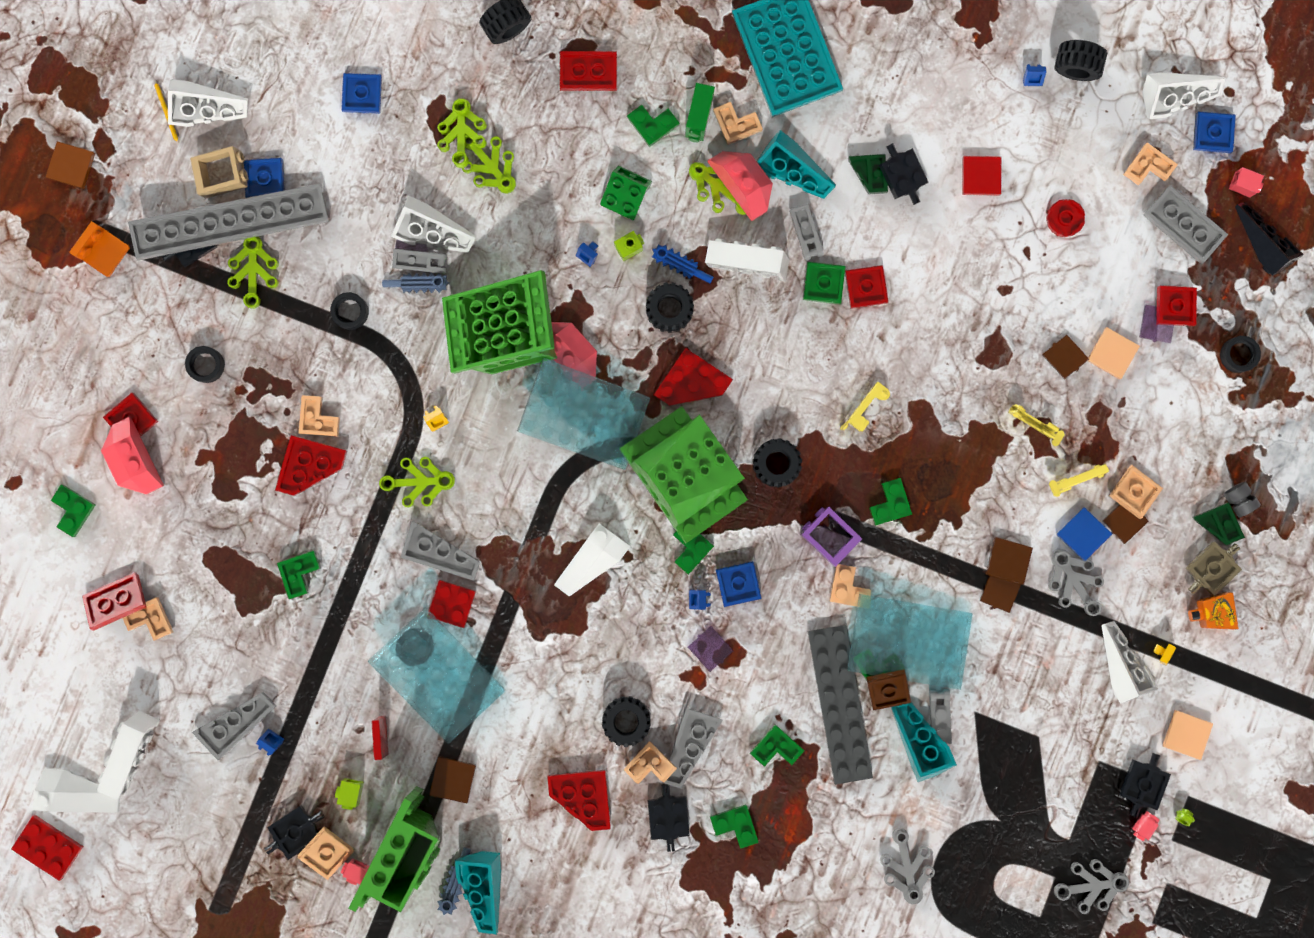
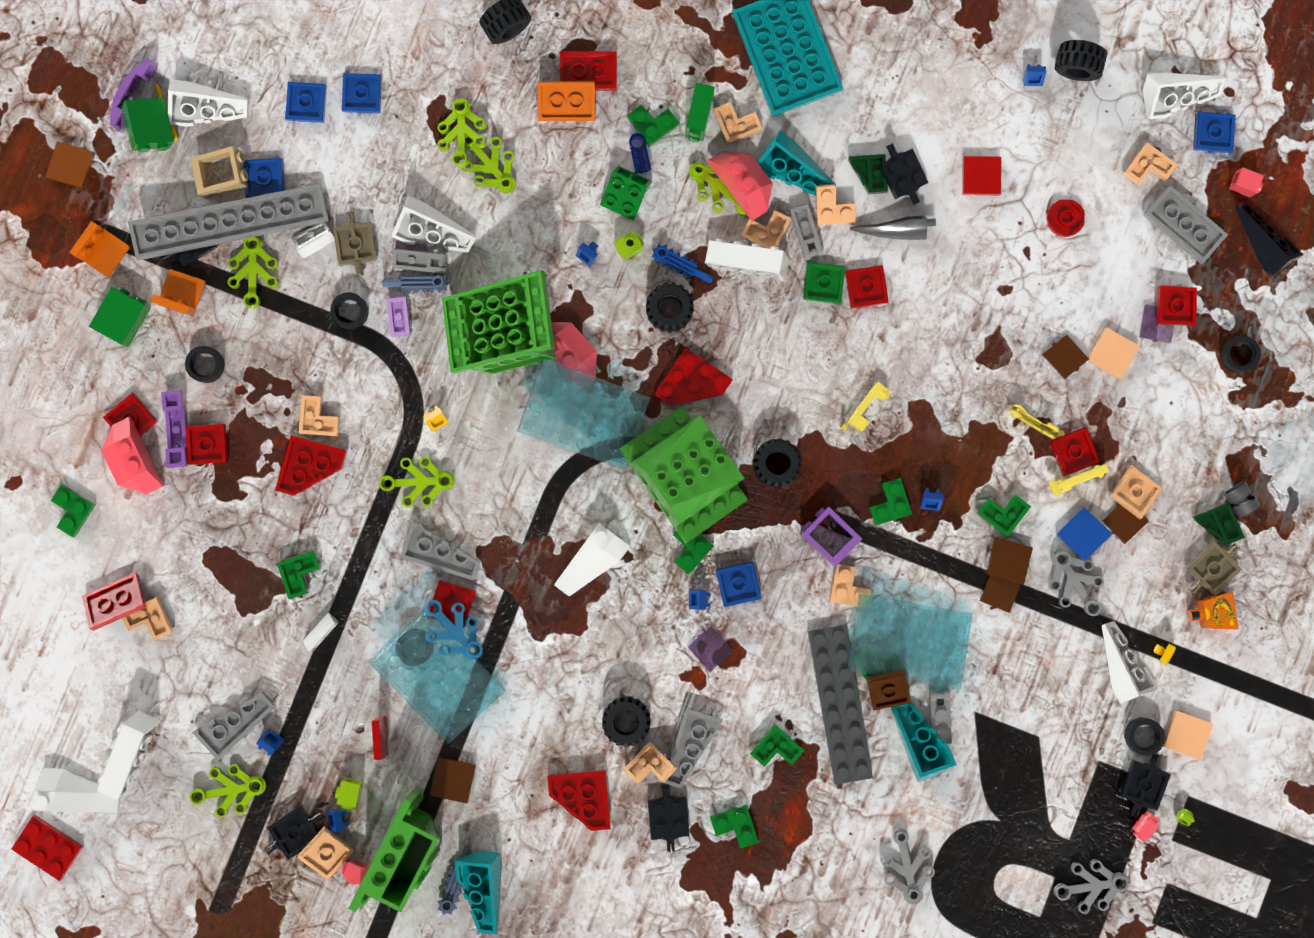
none -> green brick [88,287,151,347]
none -> medium lavender slope [110,59,157,131]
none -> green brick [121,98,174,153]
none -> orange bracket [150,269,206,317]
none -> medium lavender slope [161,390,187,468]
none -> red plate [185,424,228,465]
none -> lime plant [189,763,266,818]
none -> blue tile [285,82,327,123]
none -> white slope [291,222,335,258]
none -> white slope [303,613,339,651]
none -> blue tile [327,809,350,832]
none -> dark tan plate [333,211,377,277]
none -> lavender plate [387,297,411,338]
none -> dark azure plant [424,600,483,660]
none -> orange plate [537,81,596,121]
none -> clear blue piece [629,133,651,174]
none -> light nougat plate [741,210,792,249]
none -> light nougat plate [816,184,855,225]
none -> dark grey piece [850,215,936,240]
none -> blue tile [920,488,944,511]
none -> green plate [976,495,1031,537]
none -> red tile [1049,427,1100,476]
none -> black tyre [1124,717,1165,756]

